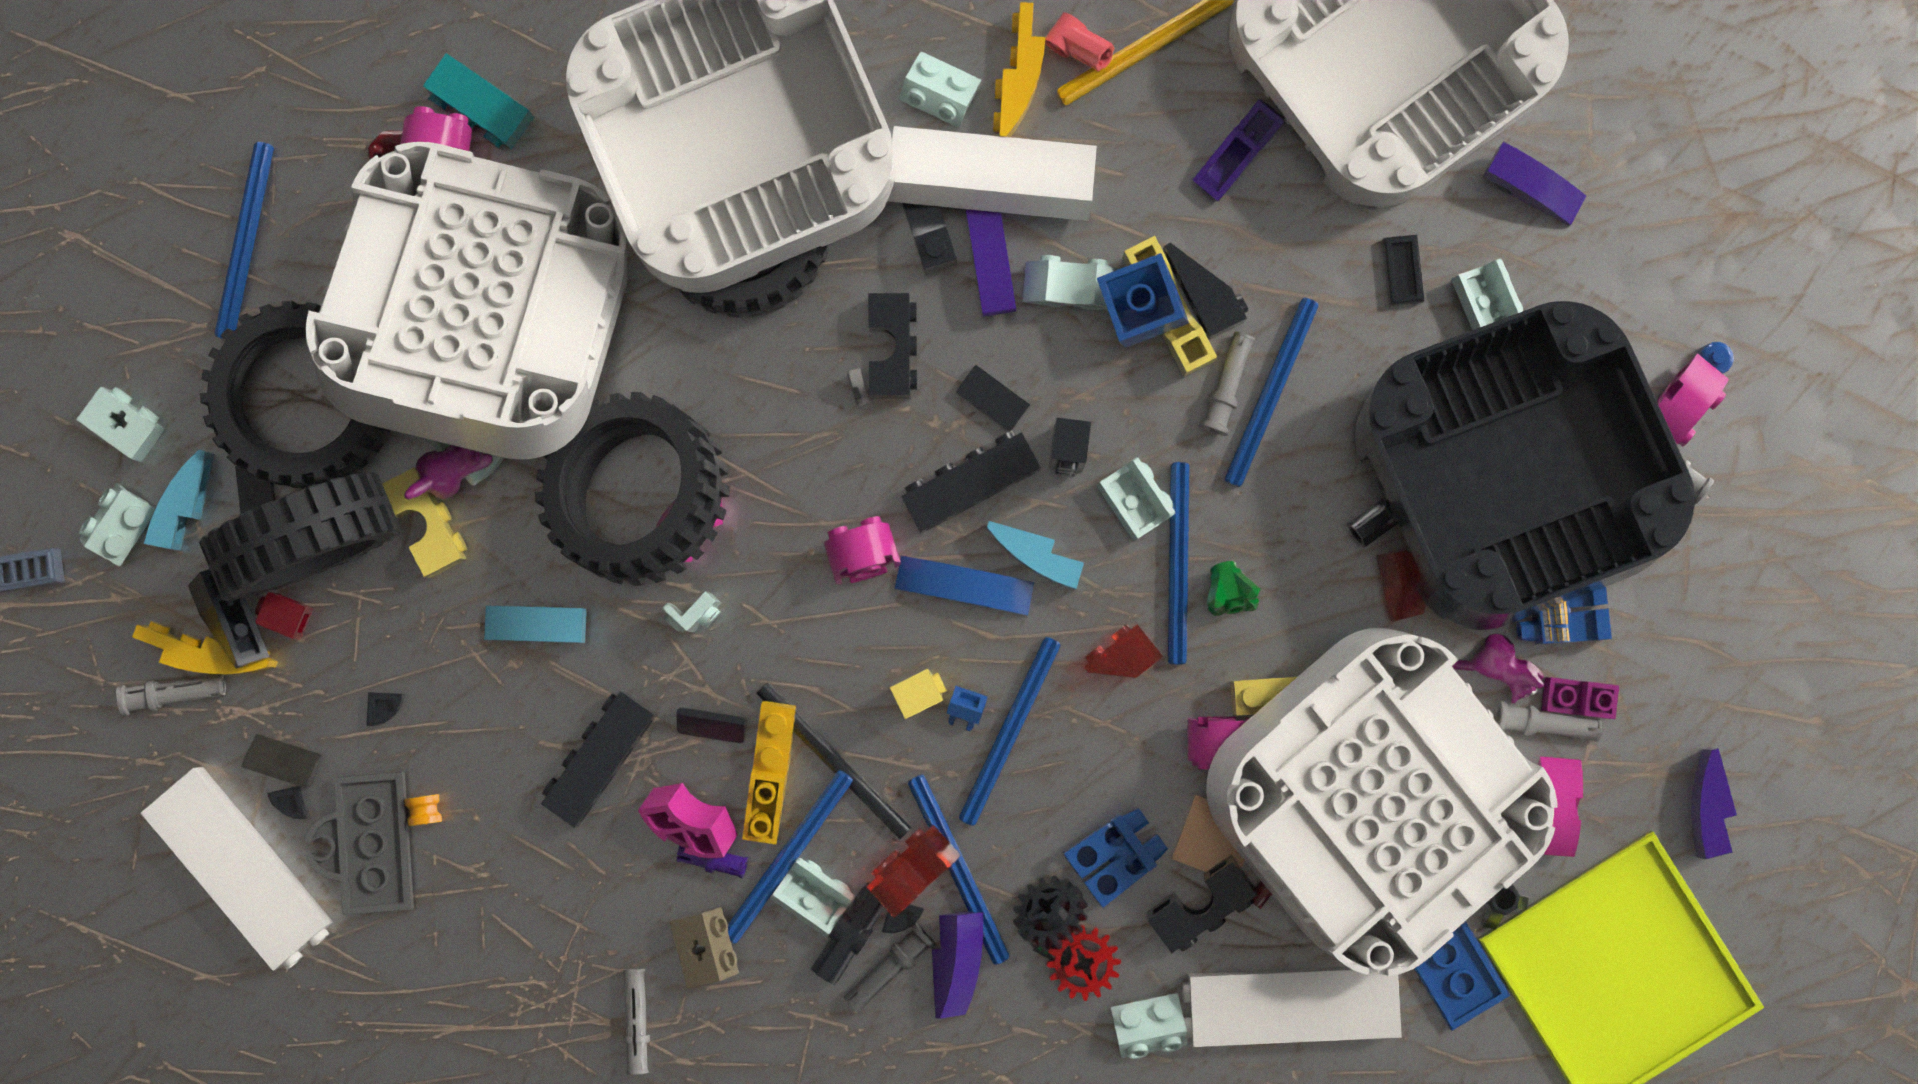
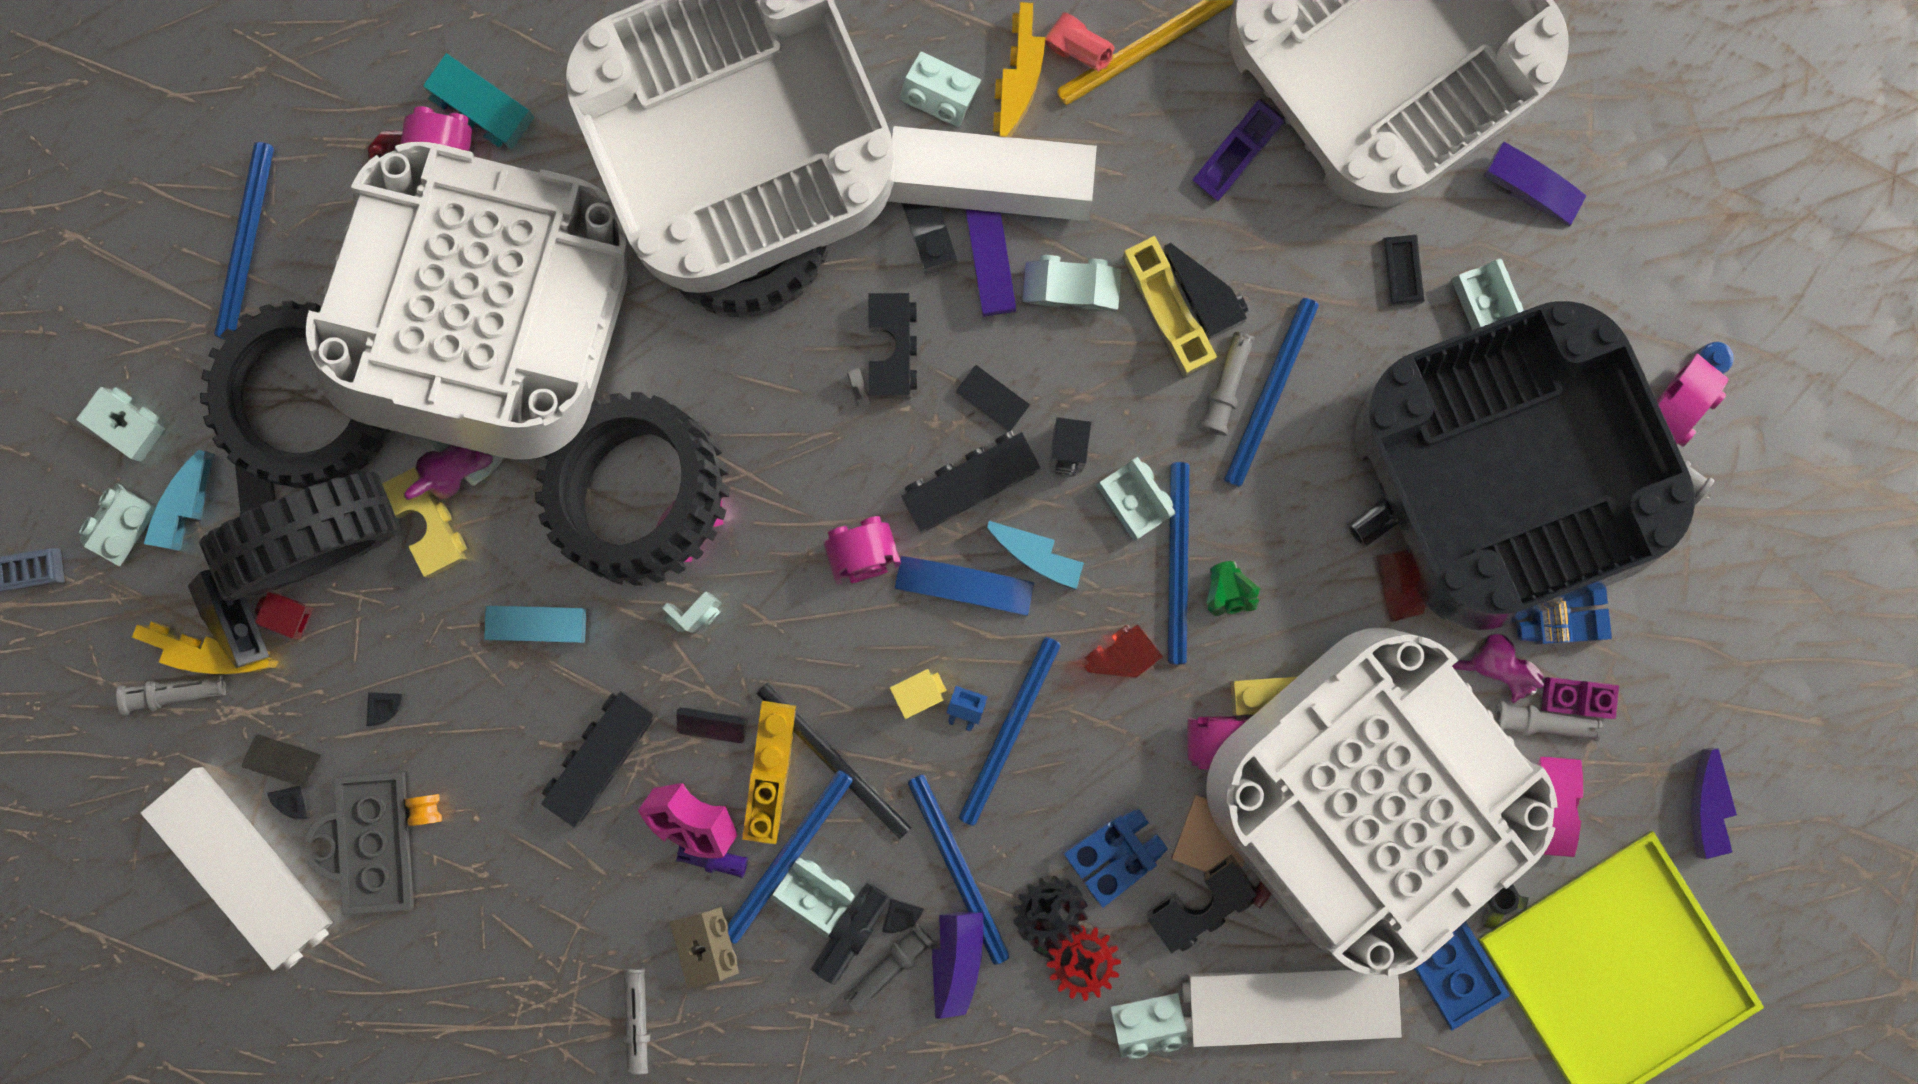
clear red brick [866,825,961,918] -> none
blue slope [1097,253,1189,348] -> none

